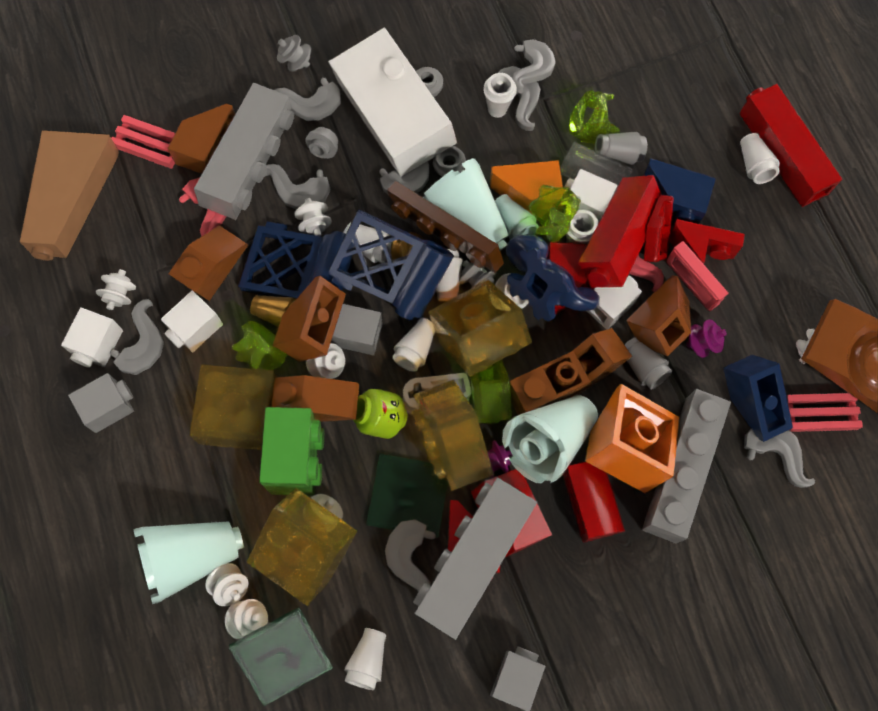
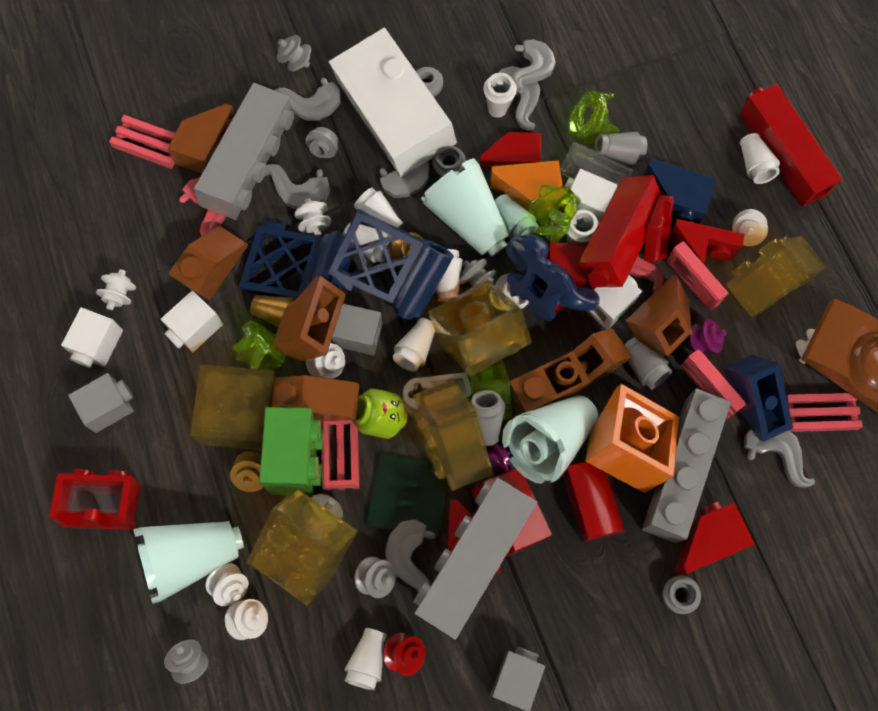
medium nougat slope [20,130,119,261] -> none
light grey piece [110,299,164,375] -> none
clear green piece [229,607,333,706] -> none
reddish brown plate [387,181,504,273] -> none
none -> red window [49,469,140,530]
none -> light grey wheel [164,639,209,684]
none -> pearl gold wheel [230,451,263,492]
none -> coral tile [322,420,360,491]
none -> white cone [354,187,404,229]
none -> light grey wheel [354,557,396,598]
none -> red wheel [383,633,425,676]
none -> light grey cone [468,390,505,446]
none -> red tile [480,132,541,166]
none -> light grey plate [662,576,701,614]
none -> red slope [675,501,755,576]
none -> coral tile [680,350,746,420]
none -> clear yellow brick [726,236,828,317]
none -> white wheel [732,209,768,246]

